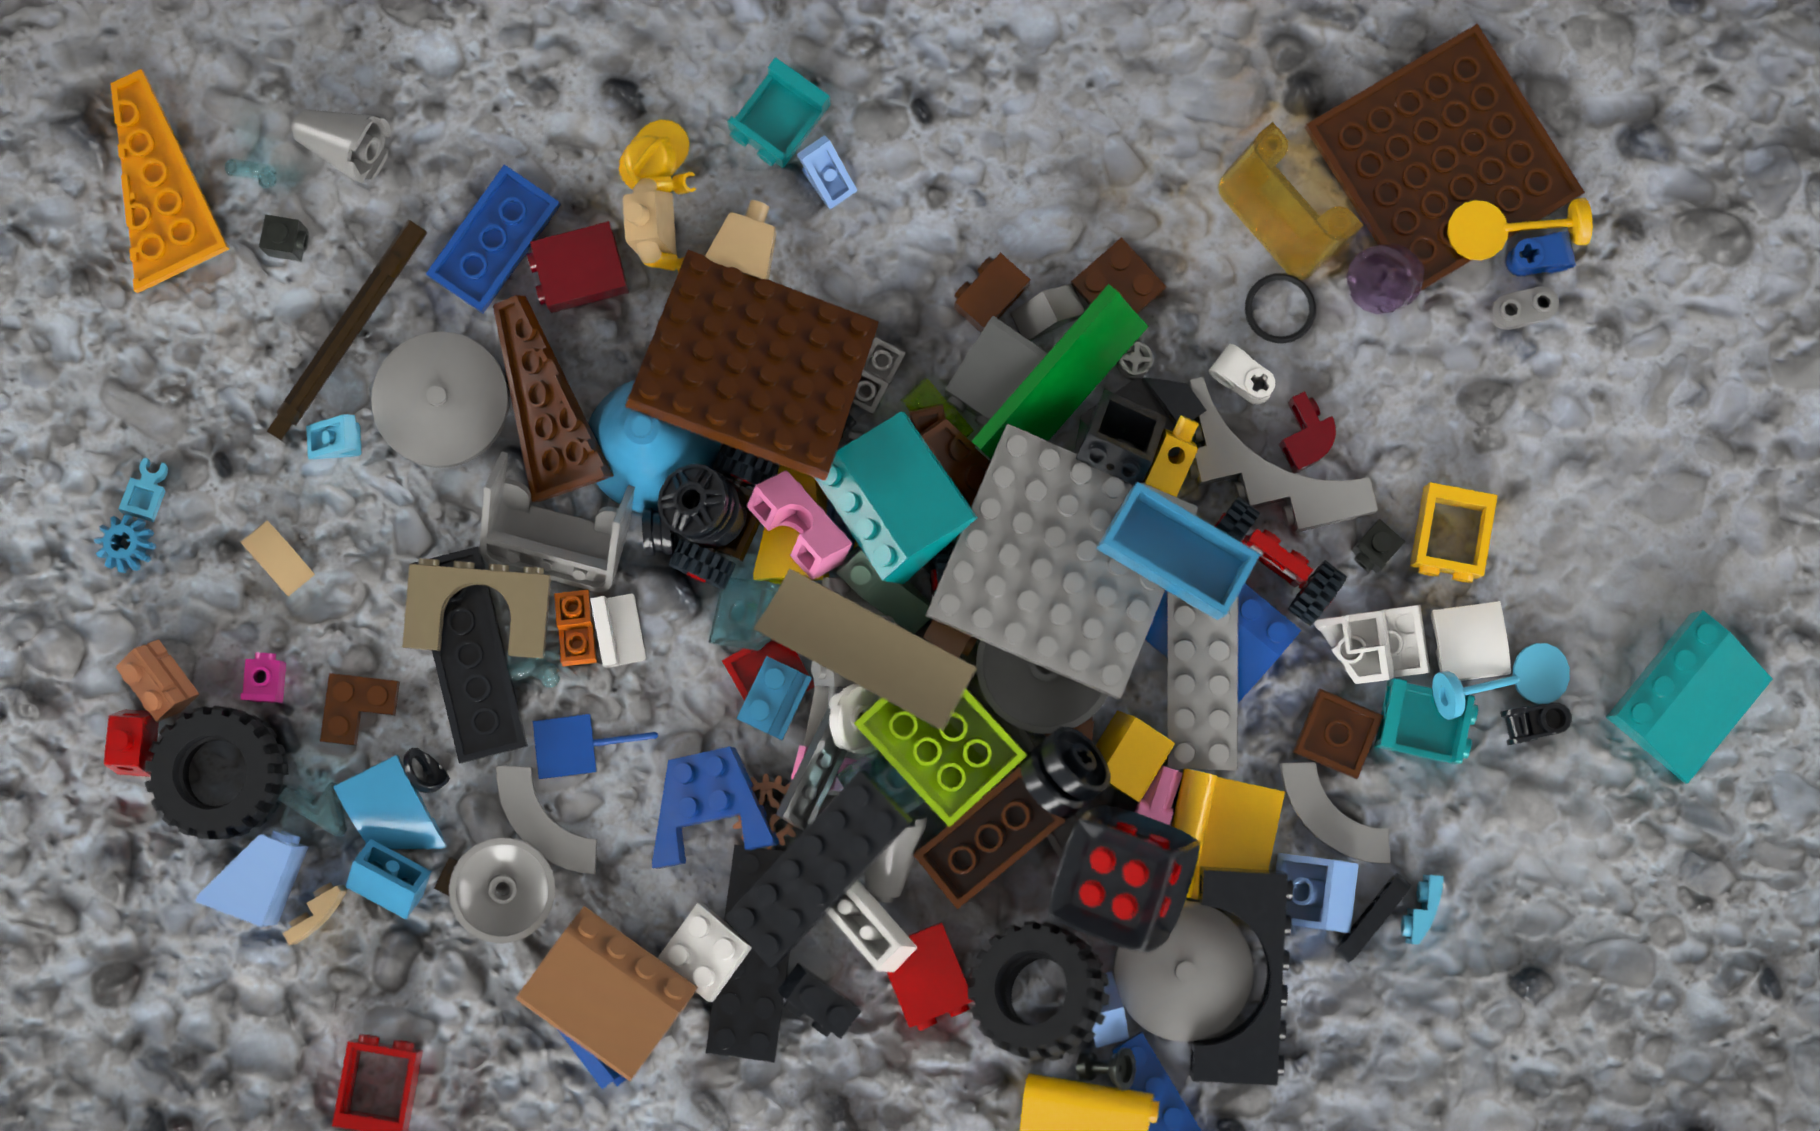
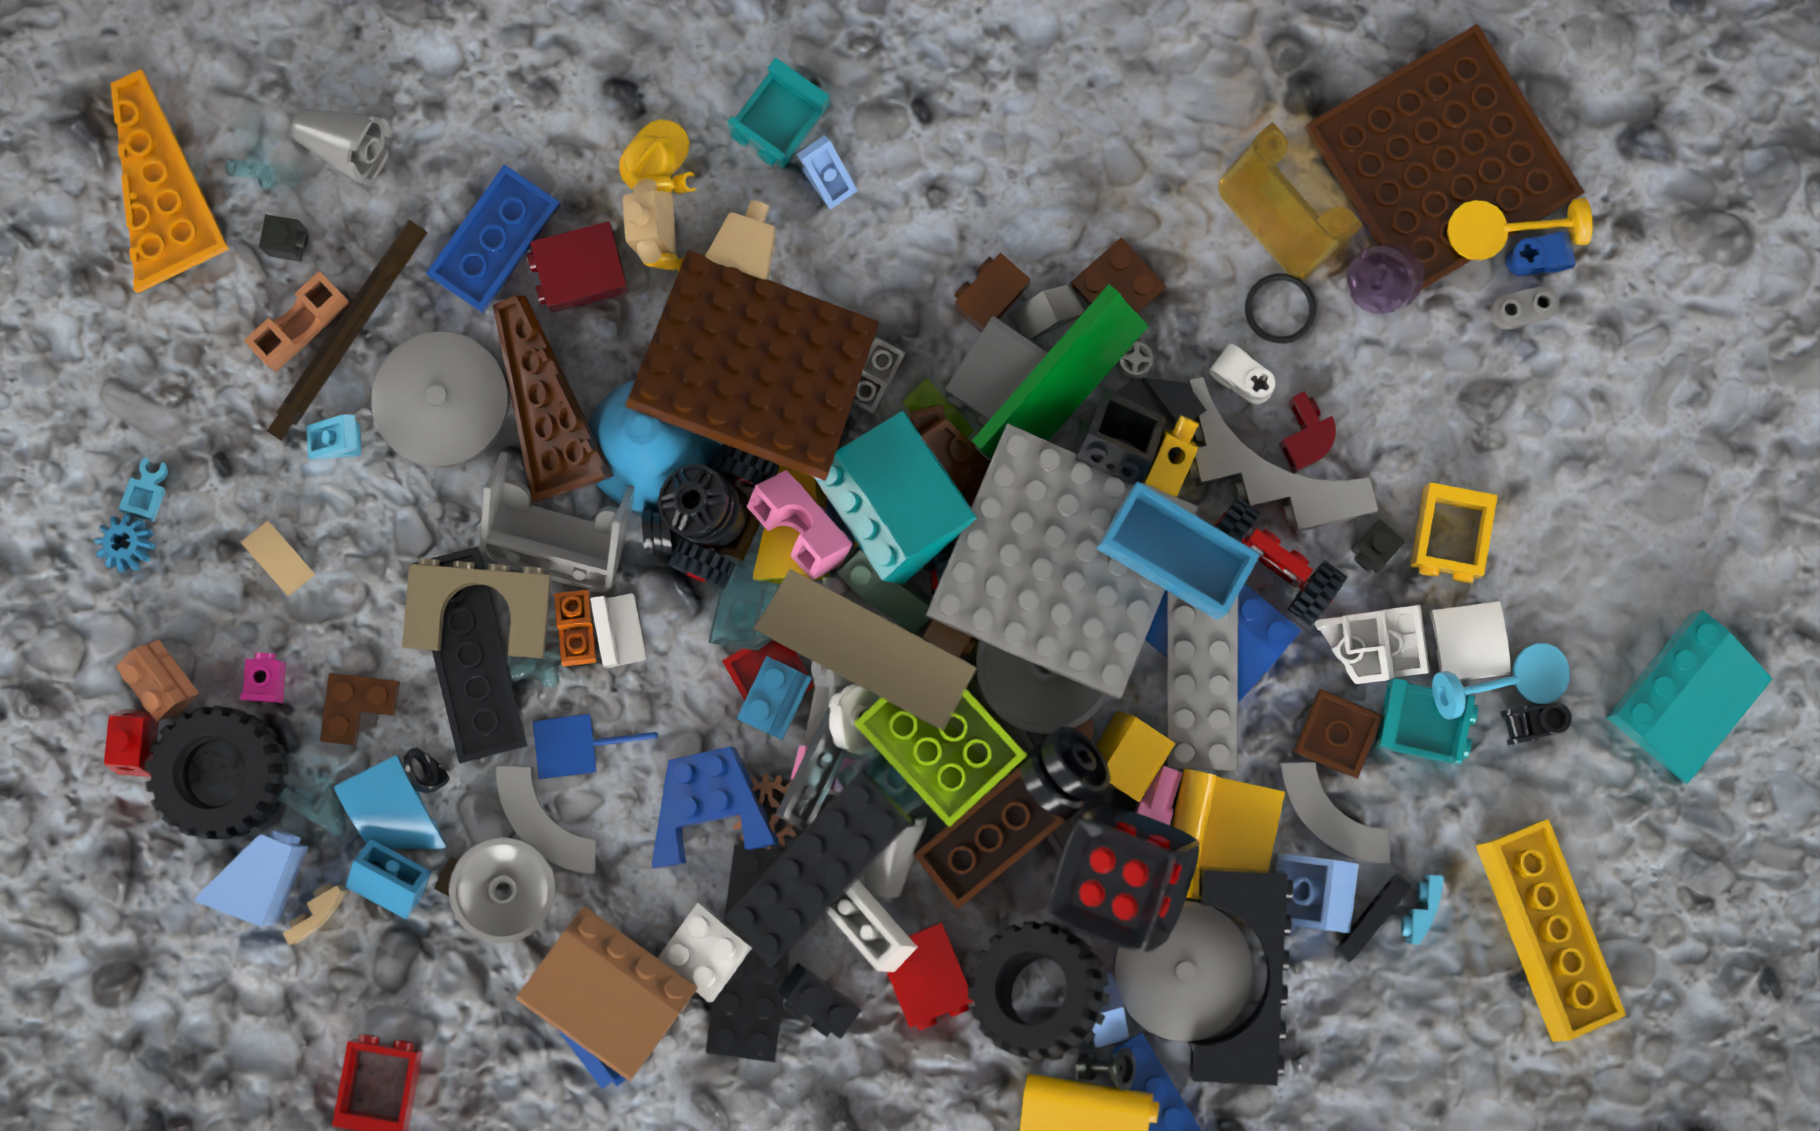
none -> nougat arch [243,271,350,372]
none -> yellow arch [1475,819,1627,1042]

